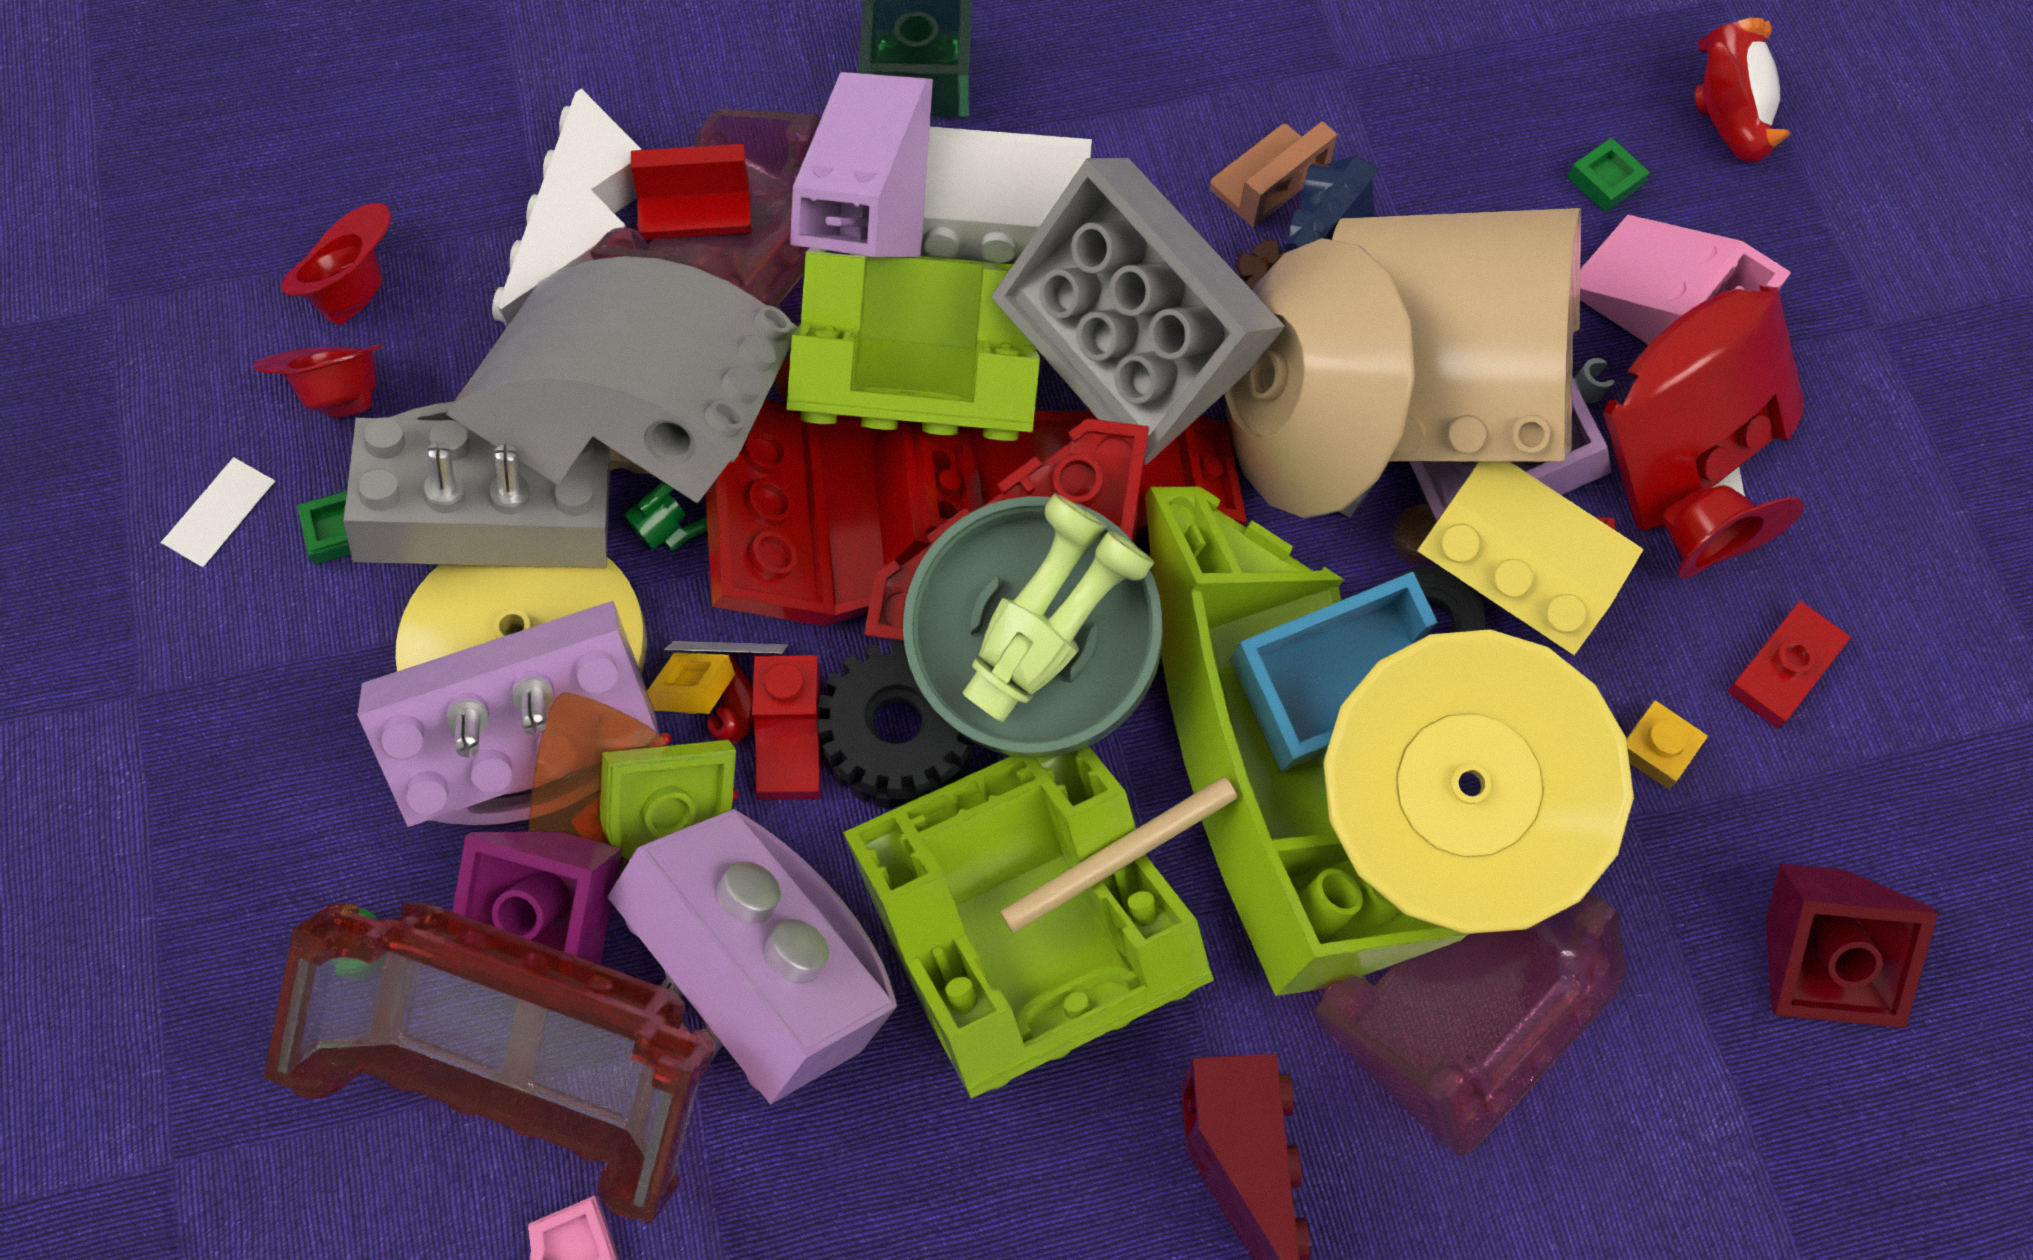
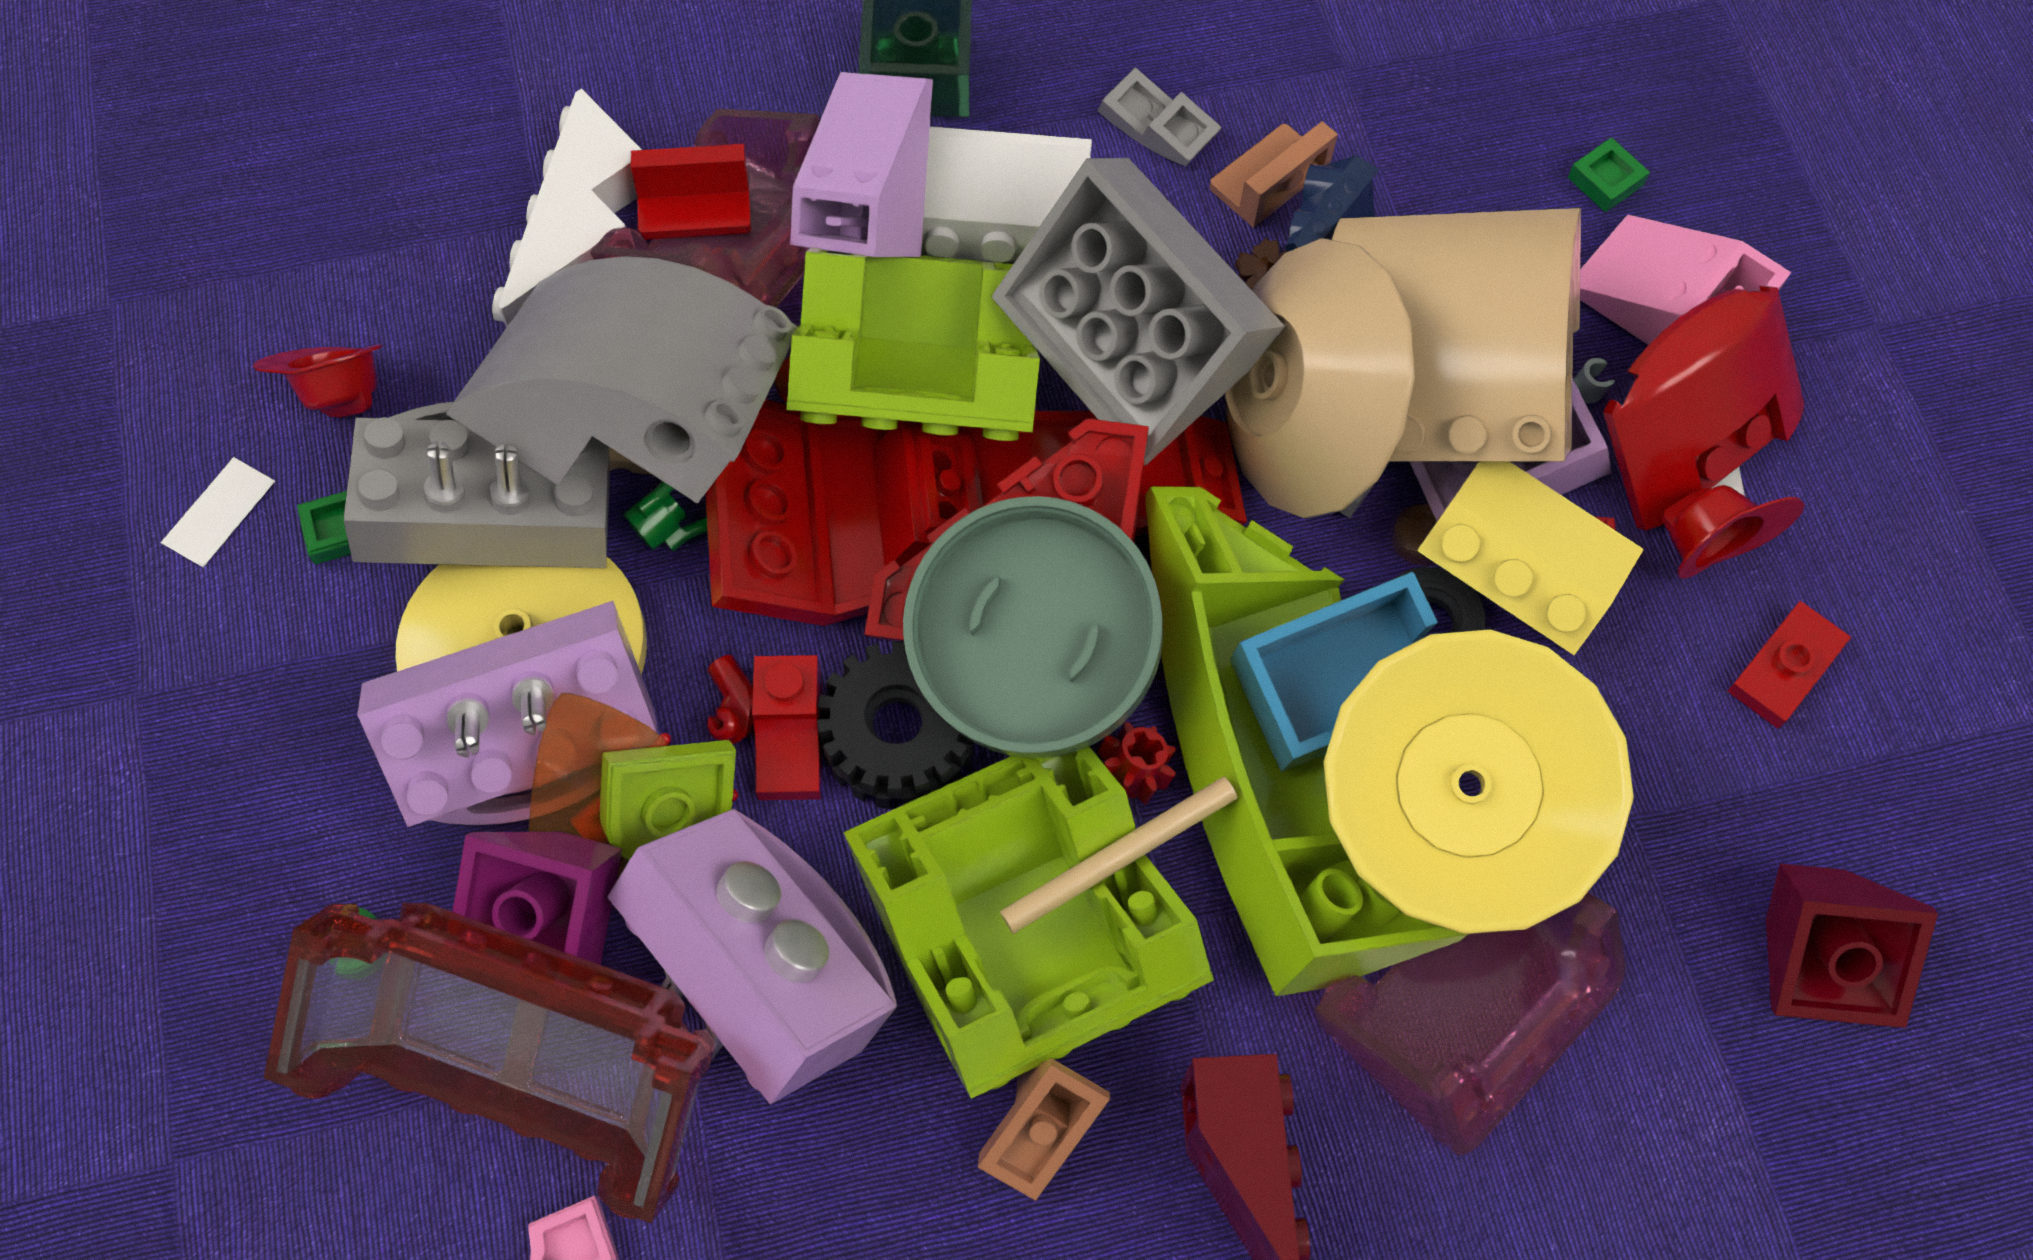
red piece [280,202,392,325] -> none
yellow plate [647,652,735,714] -> none
white sticker [664,641,789,653] -> none
yellowish green piece [962,493,1154,722] -> none
yellow plate [1626,700,1708,790] -> none
red animal [1695,17,1790,163] -> none
none -> nougat slope [978,1058,1110,1201]
none -> light grey slope [1097,67,1222,166]
none -> red gear [1097,722,1176,804]

